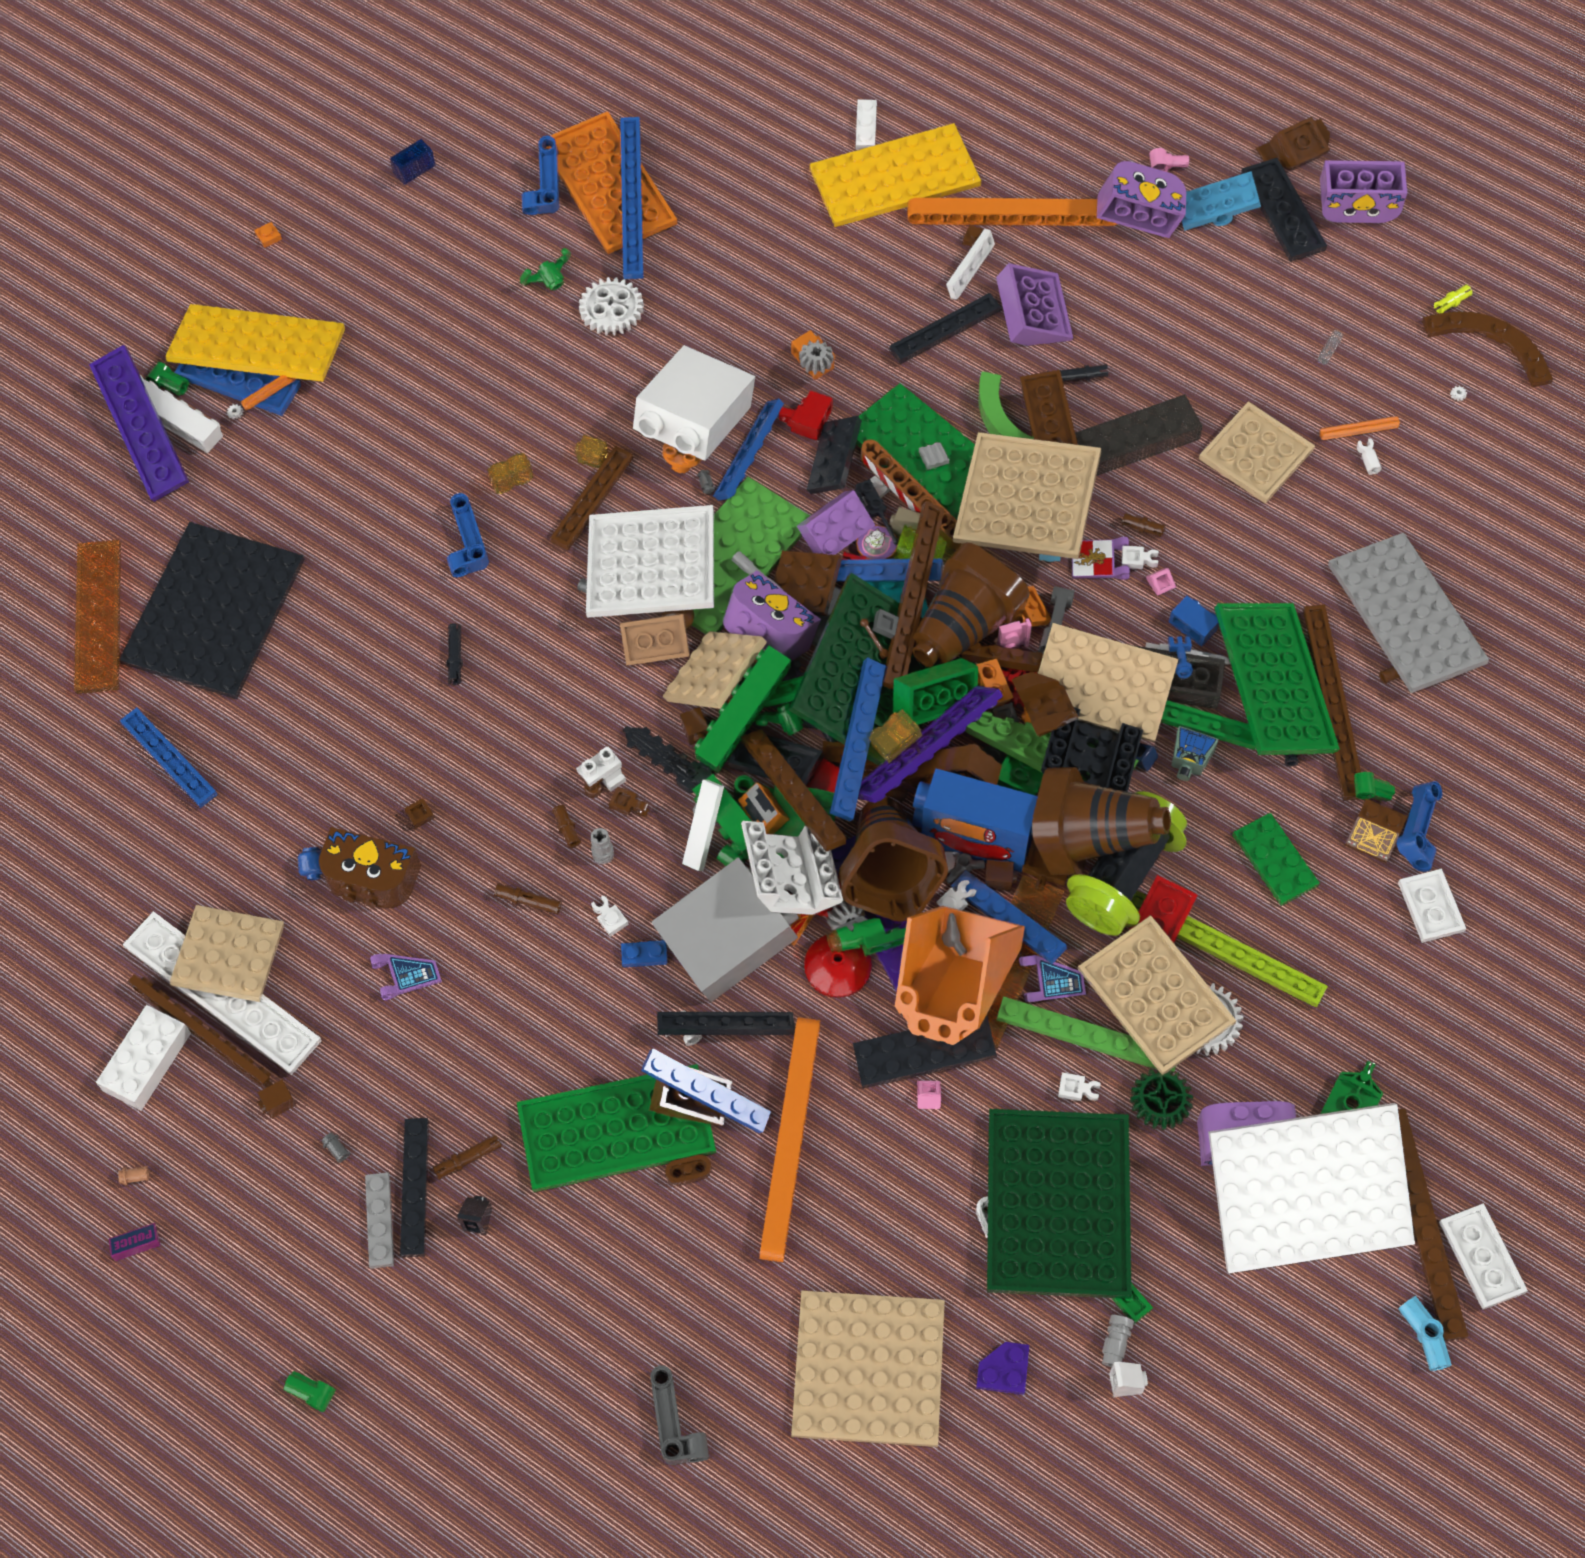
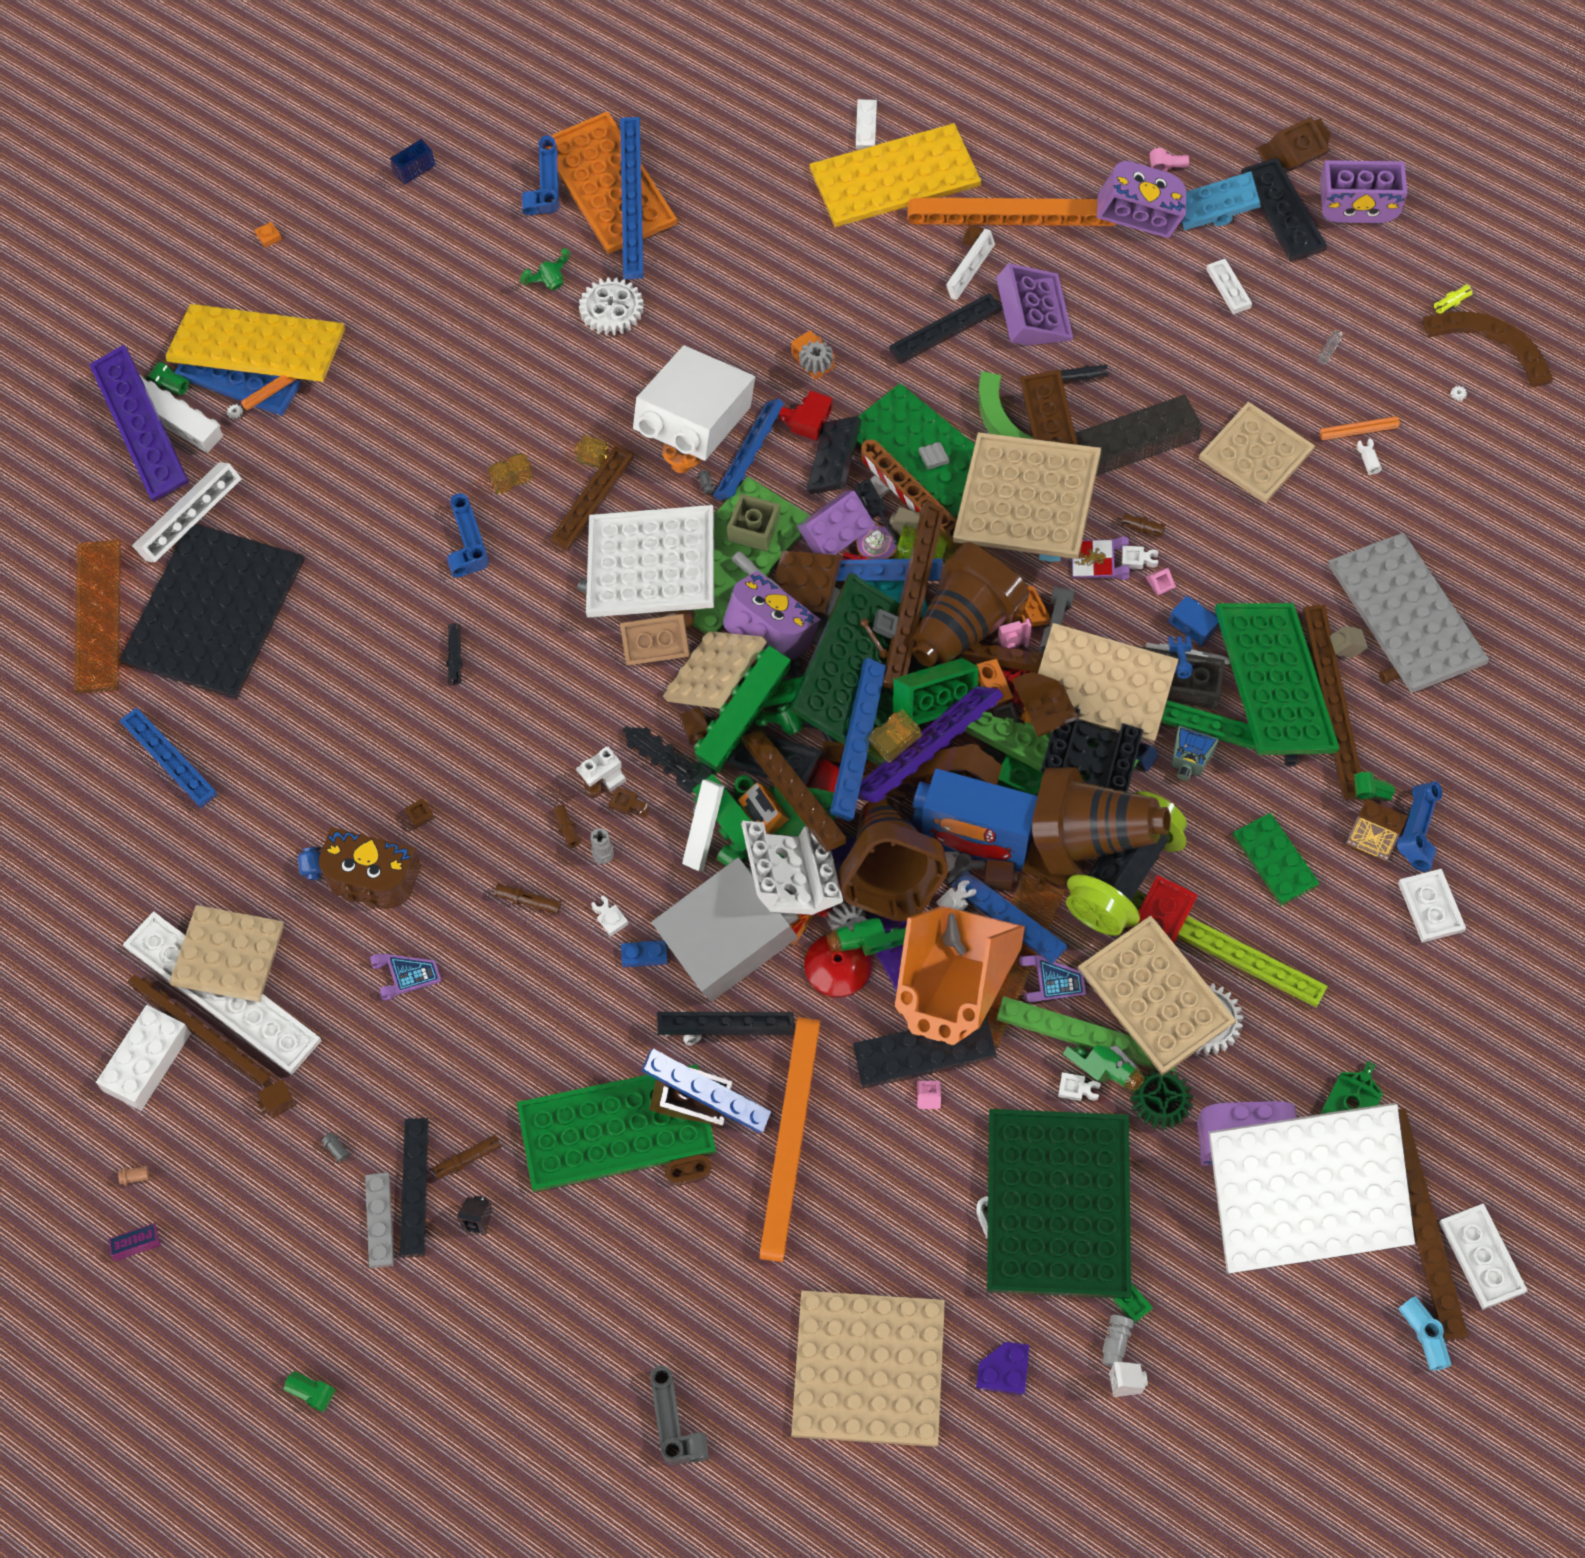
none -> white brick [132,462,242,563]
none -> olive brick [727,493,781,552]
none -> plate [1063,1045,1145,1091]
none -> white plate [1206,259,1252,314]
none -> dark tan brick [1330,626,1368,658]

